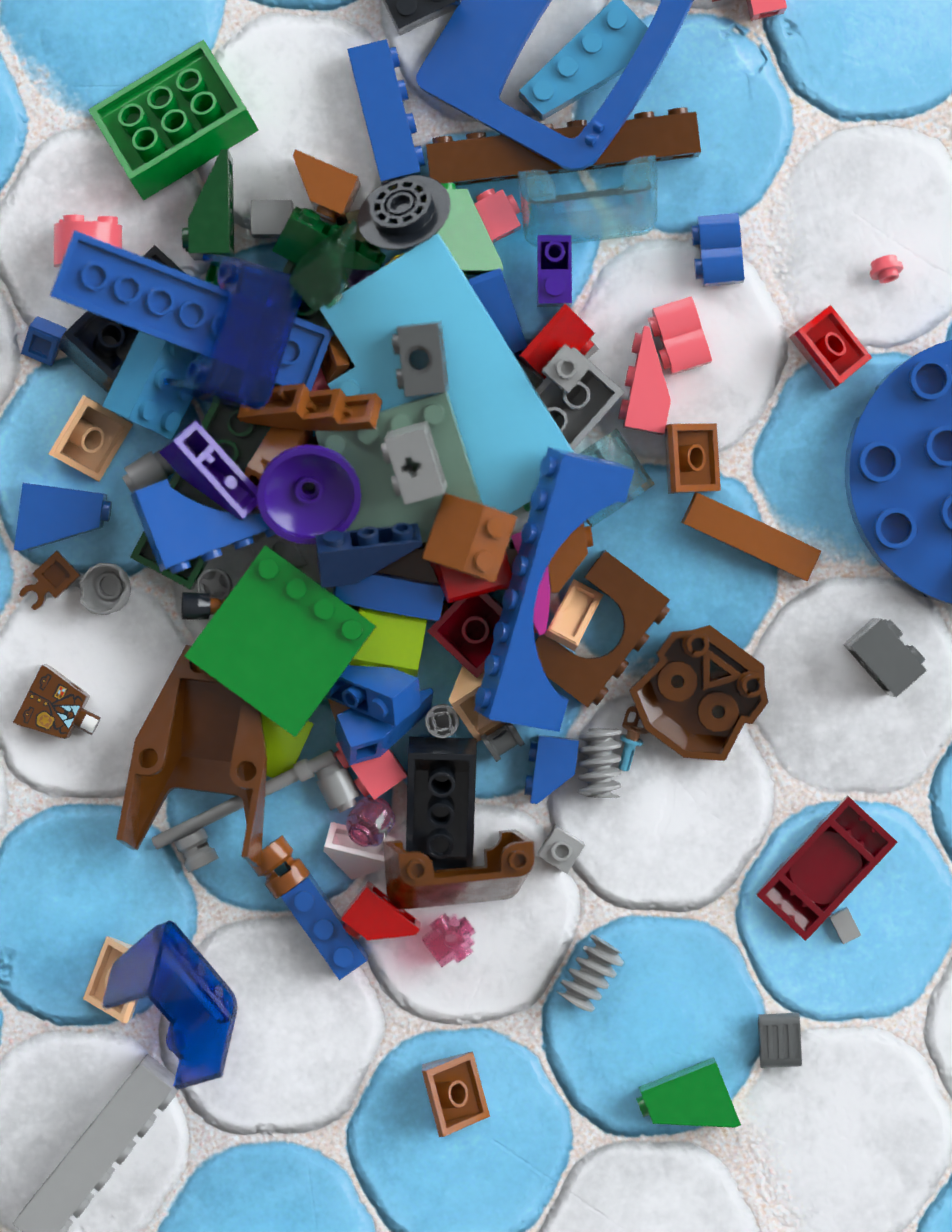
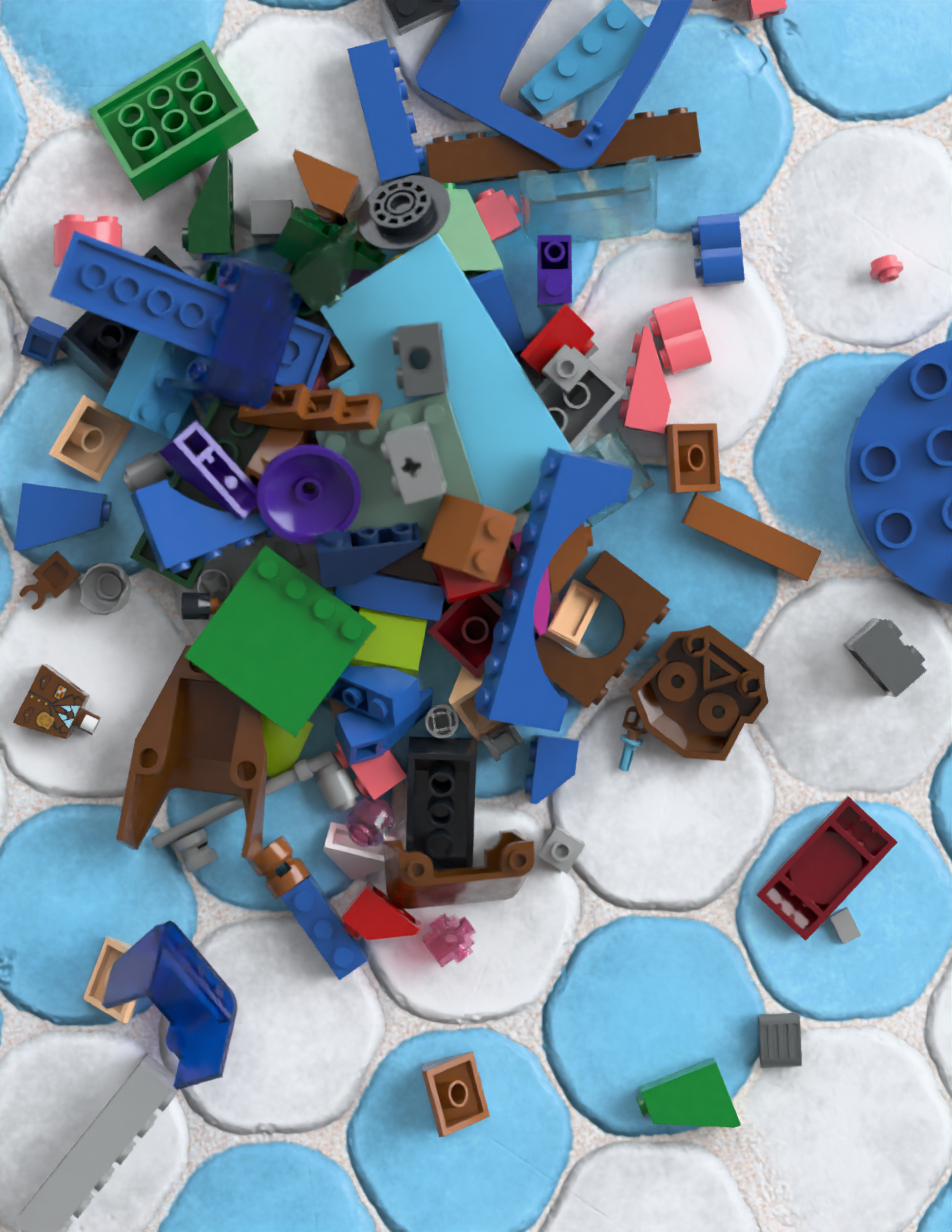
light grey piece [556,934,624,1012] -> none
light grey piece [578,728,622,798] -> none
red slope [789,305,872,390] -> none

